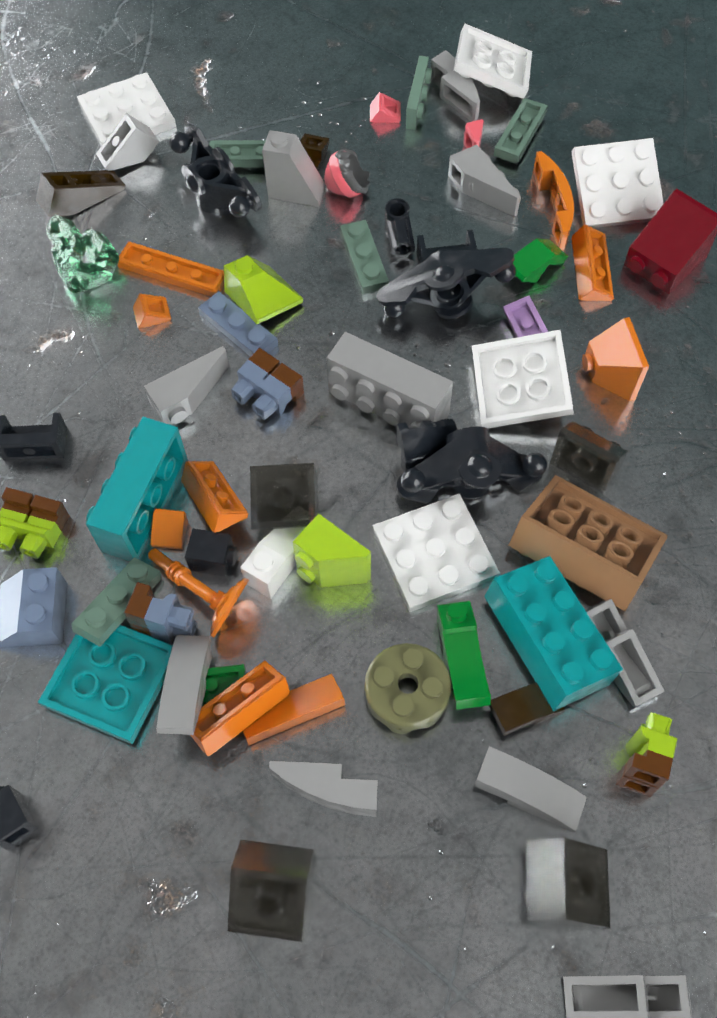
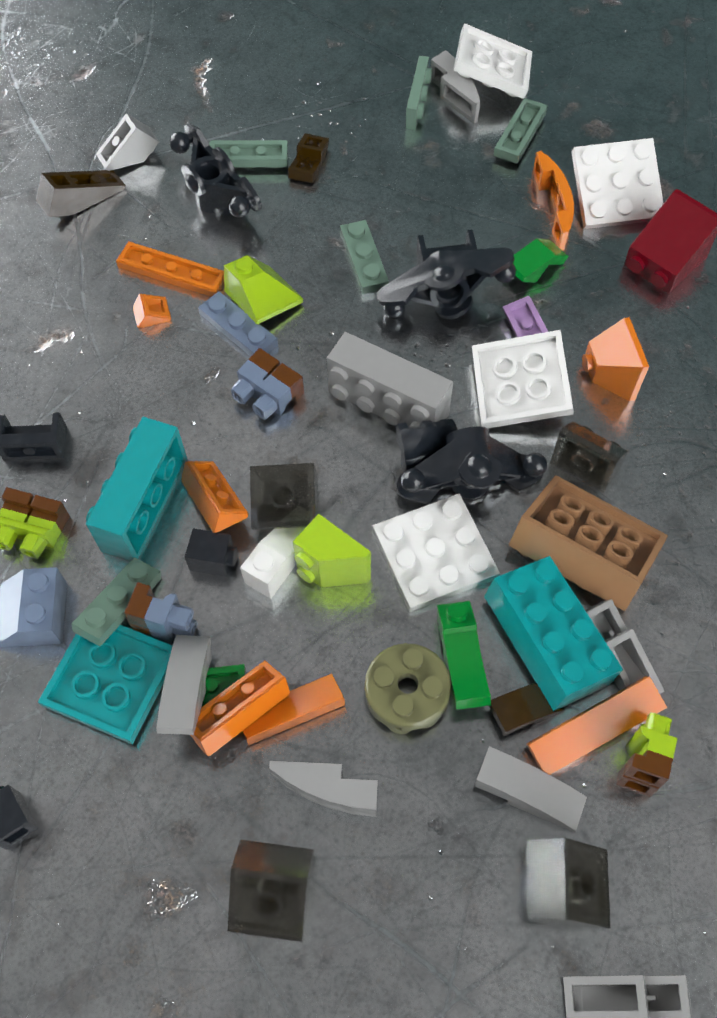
clear green piece [46,215,119,293] -> none
white plate [77,72,176,146] -> none
light grey slope [144,346,229,425] -> none
orange dish [148,548,249,638] -> none
orange slope [150,508,188,550] -> none
light grey slope [262,130,326,207] -> none
hair [324,149,370,198] -> none
coral slope [370,92,401,123] -> none
black piece [385,198,415,258] -> none
light grey slope [448,145,521,217] -> none
coral slope [463,119,484,149] -> none
orange slope [572,224,614,301] -> none
none -> orange tile [527,676,667,775]

